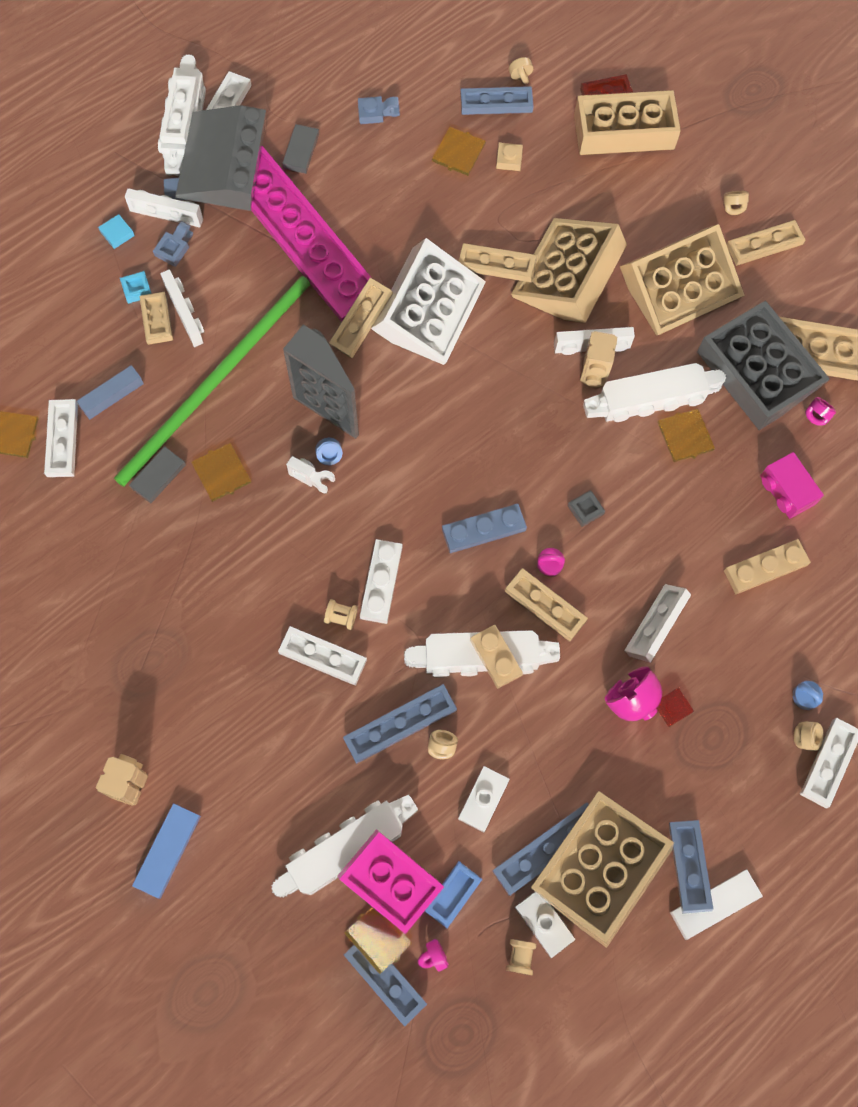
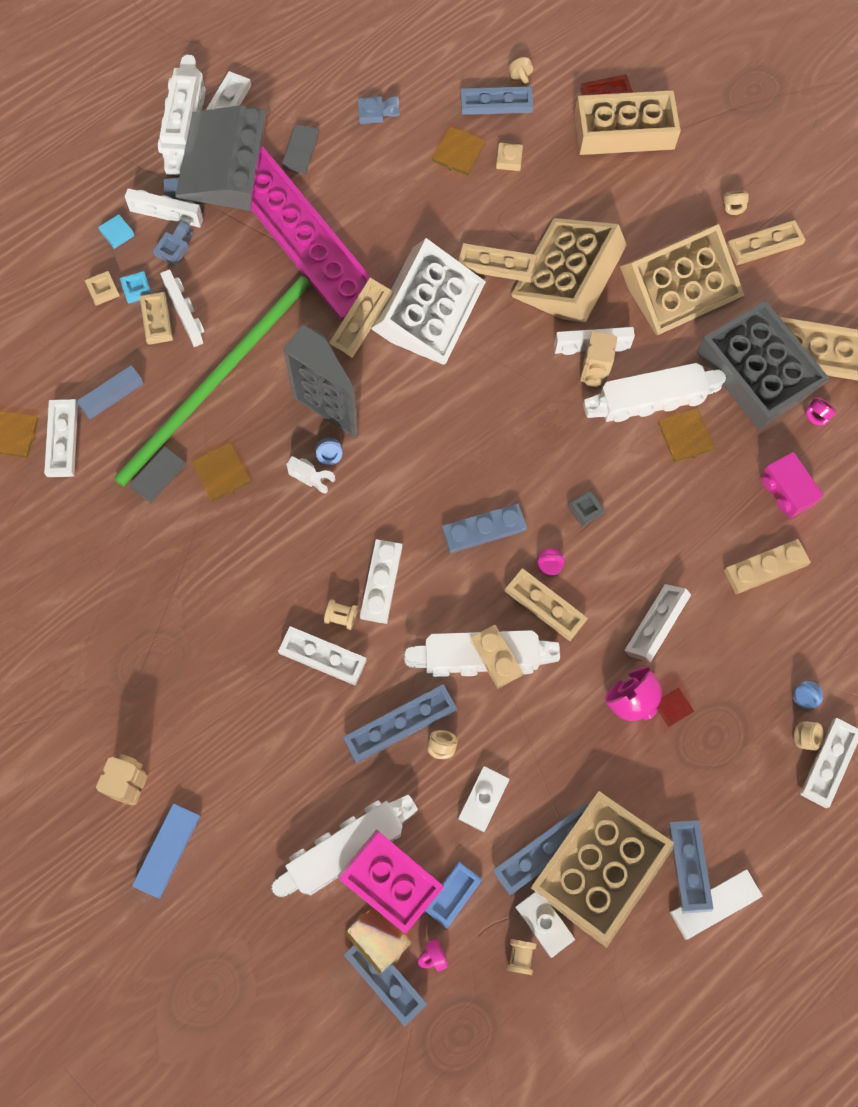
none -> tan plate [84,271,119,306]

